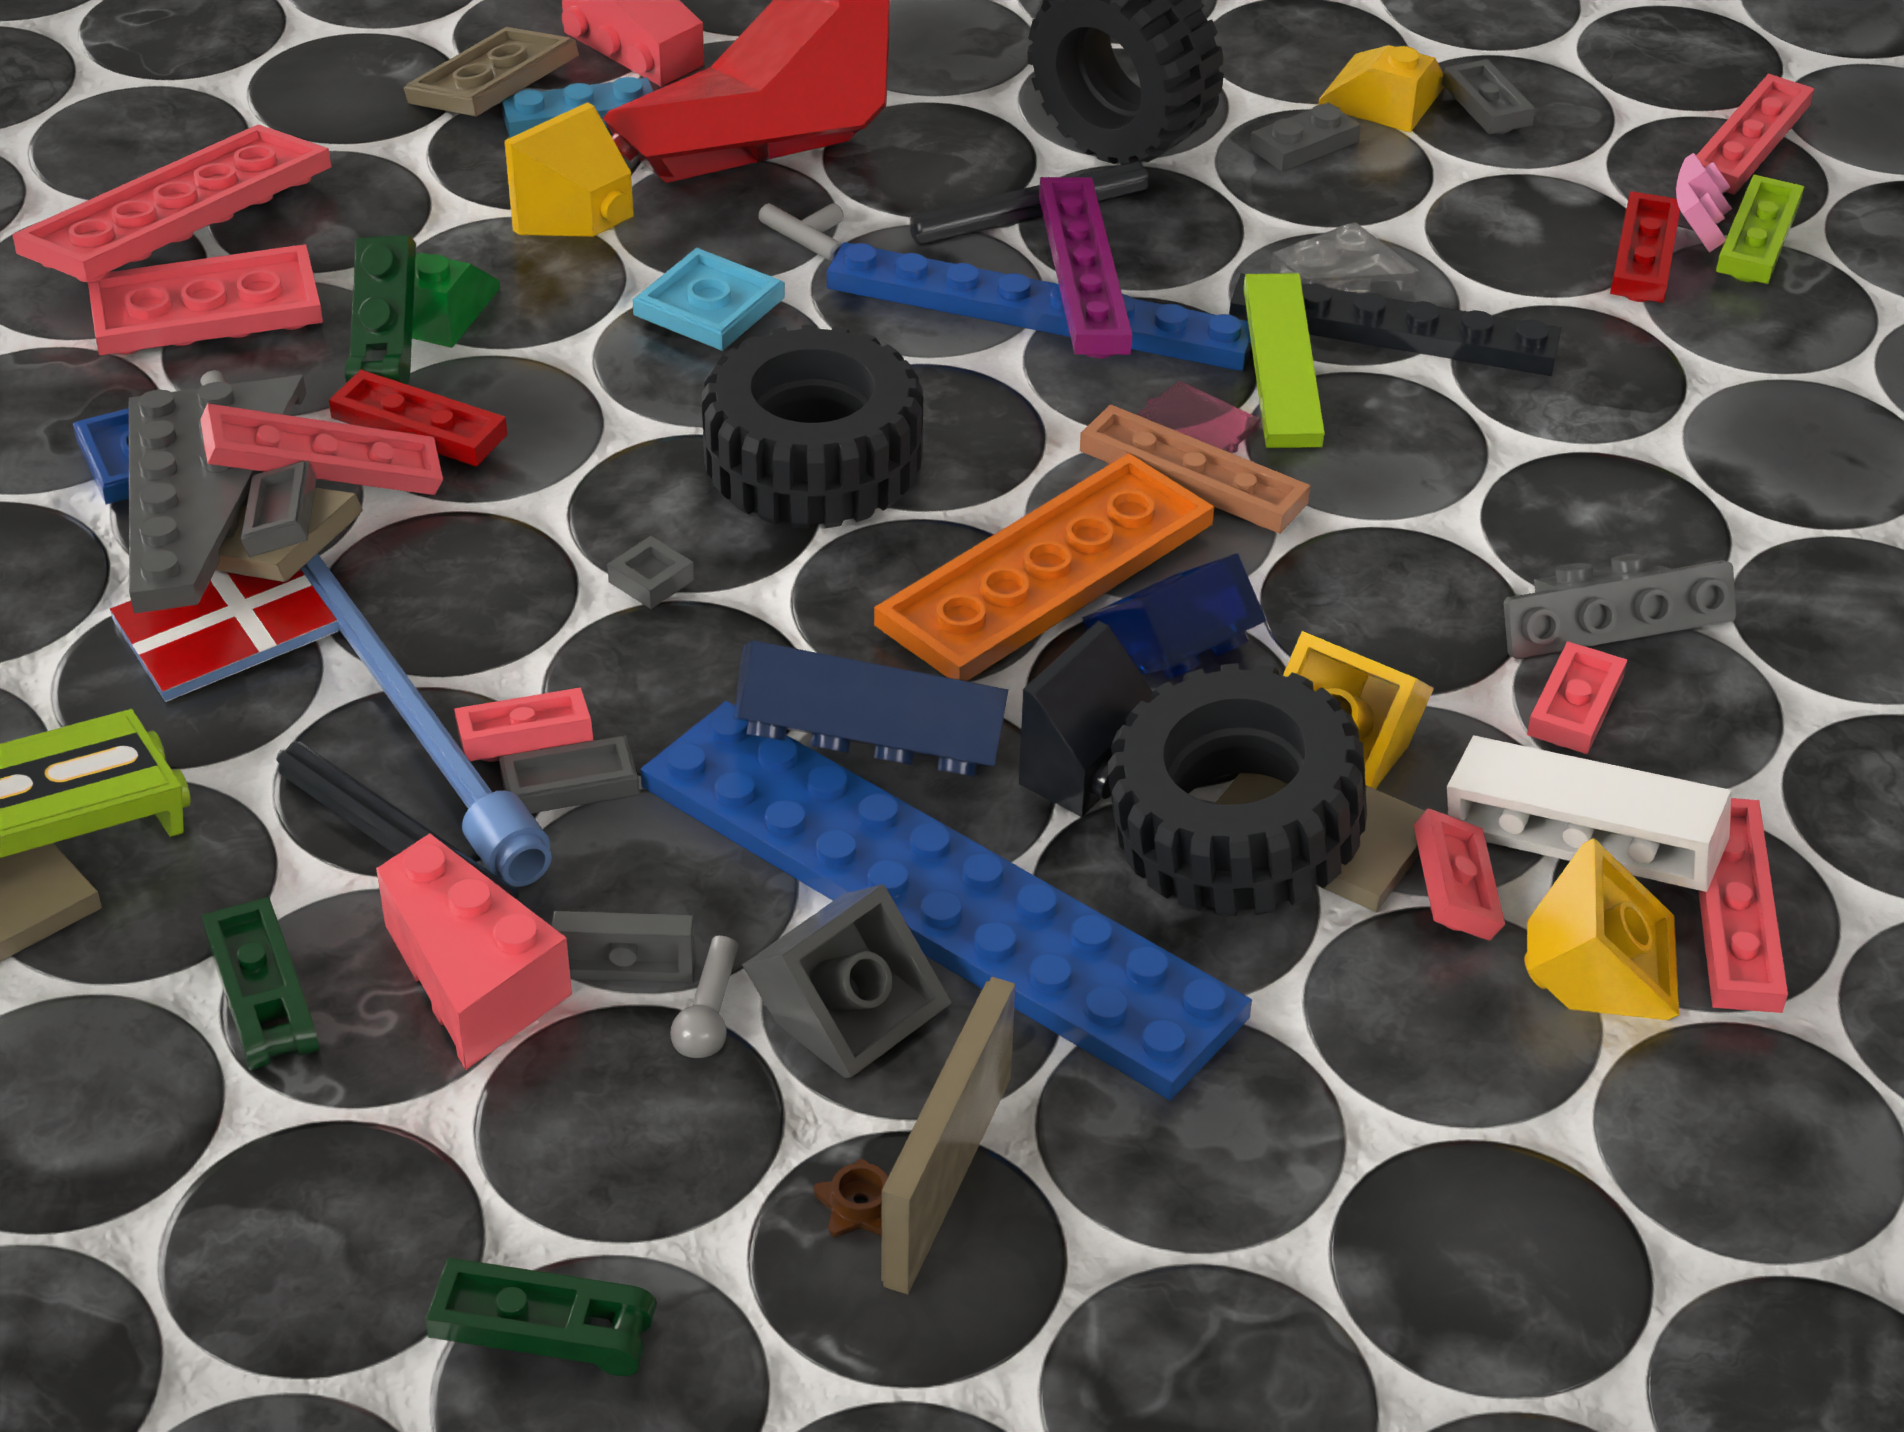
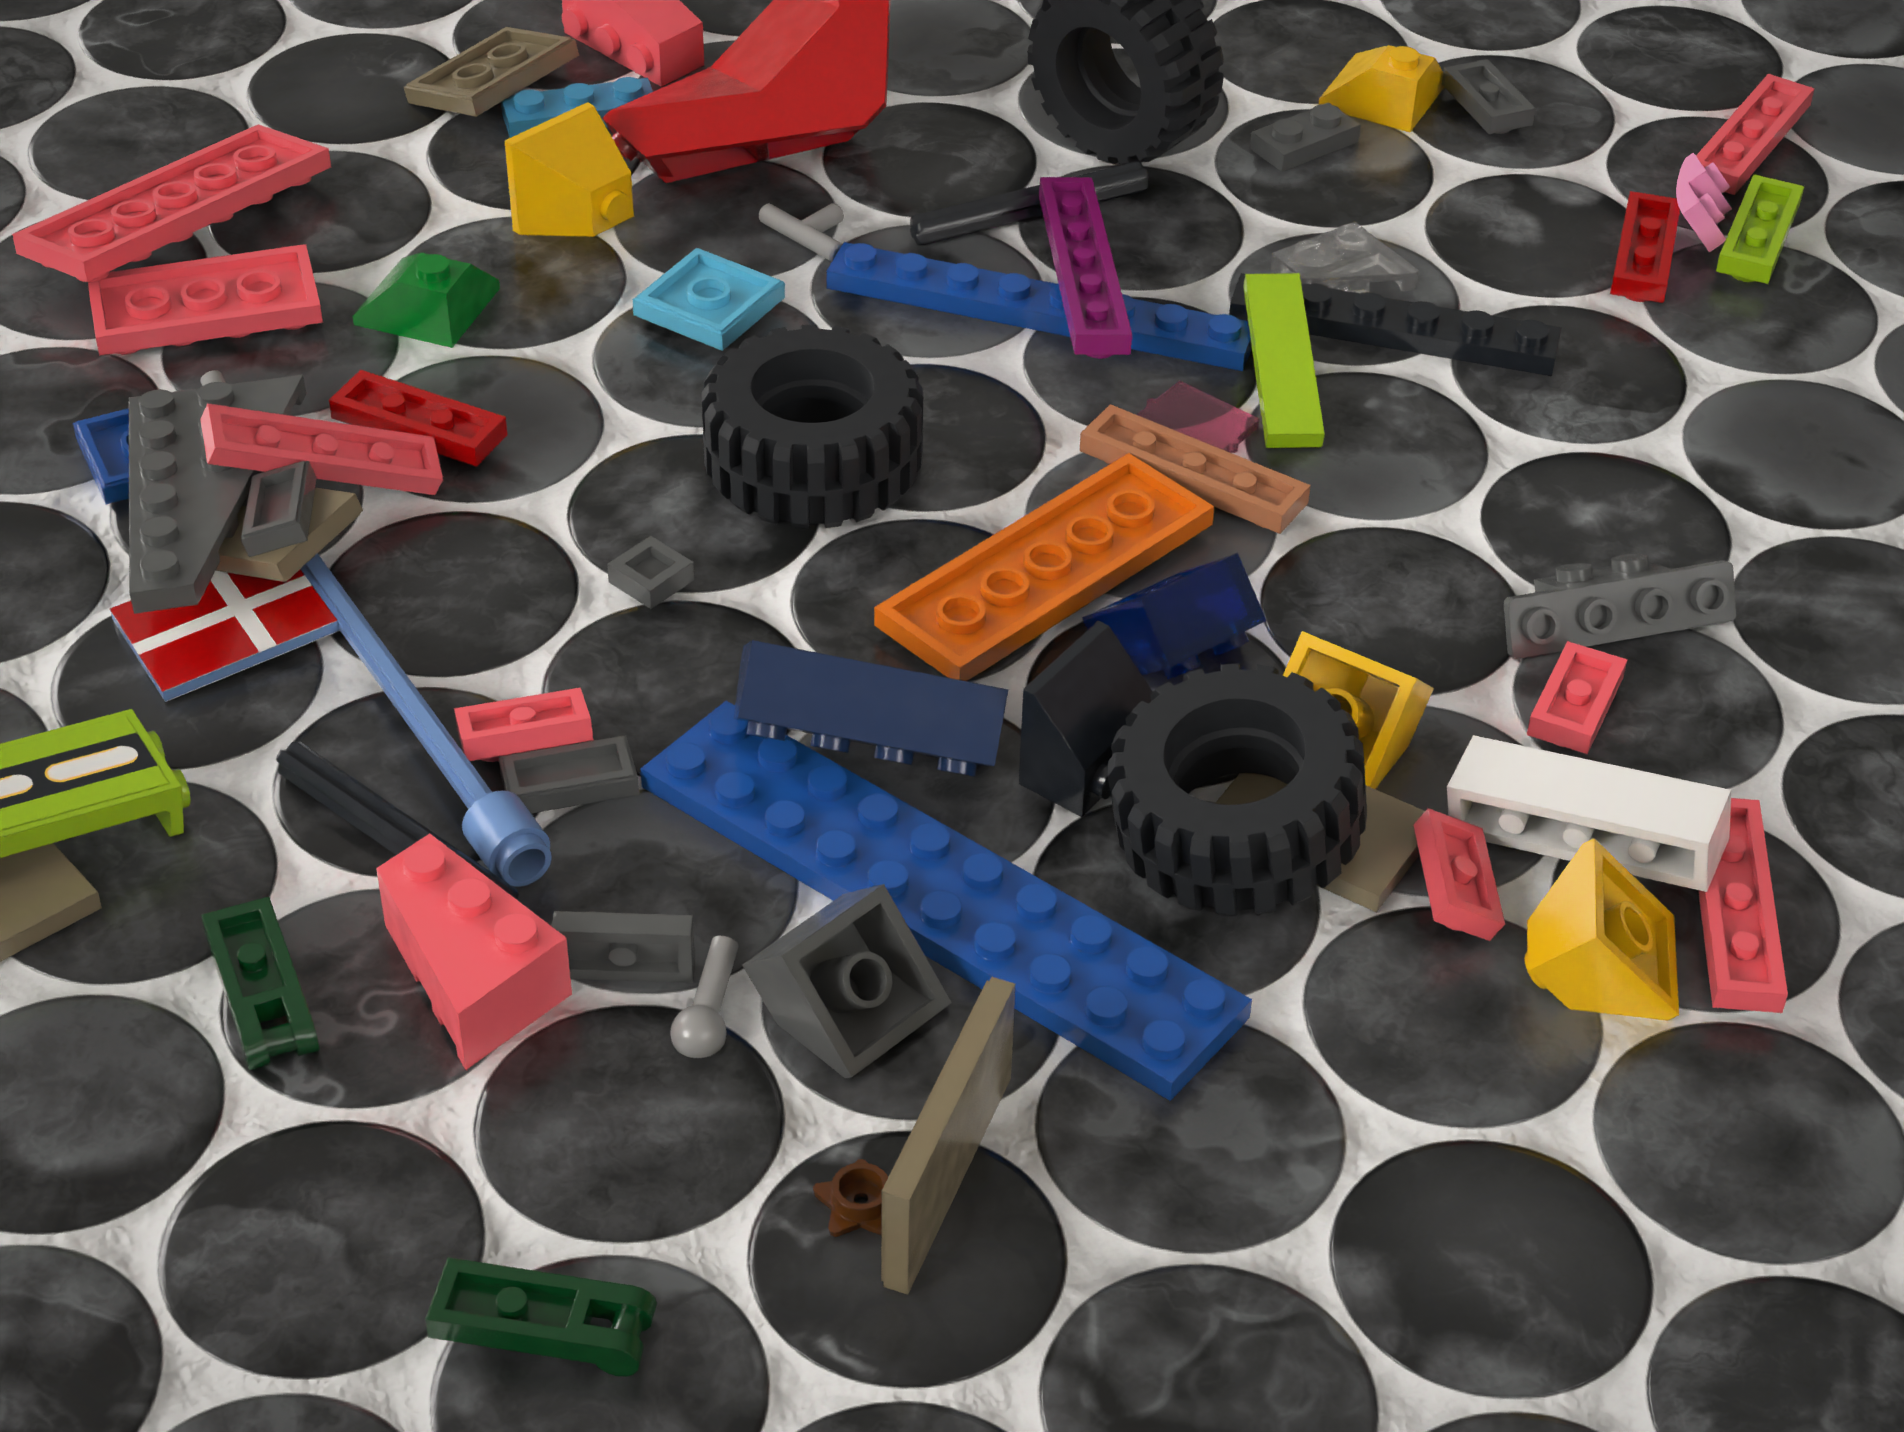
dark green plate [345,235,416,385] -> none

